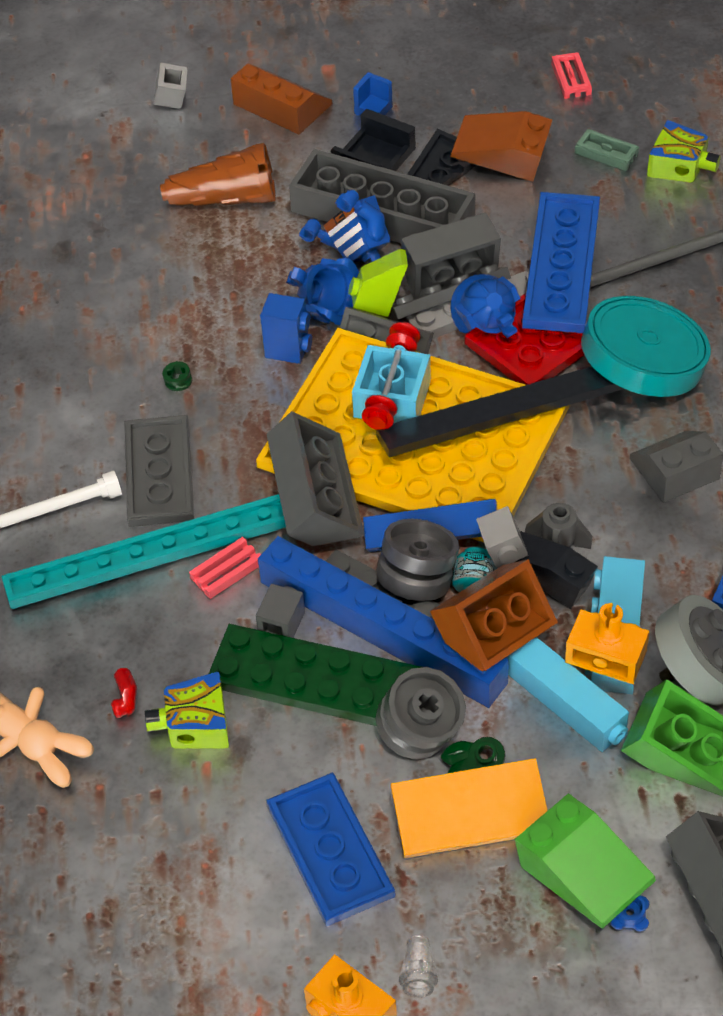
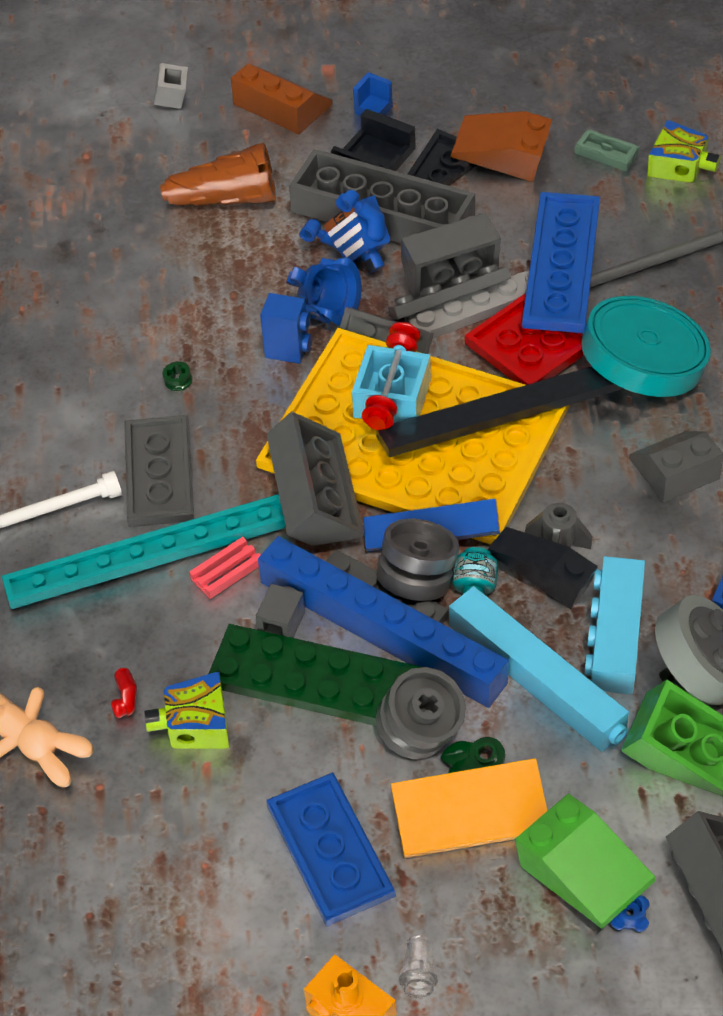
lime slope [348,249,408,317] -> none
dark orange slope [430,559,558,671] -> none
blue helmet [450,274,521,338] -> none
light grey brick [476,506,529,568] -> none
coral tile [551,52,592,99] -> none
light orange brick [565,603,649,684] -> none

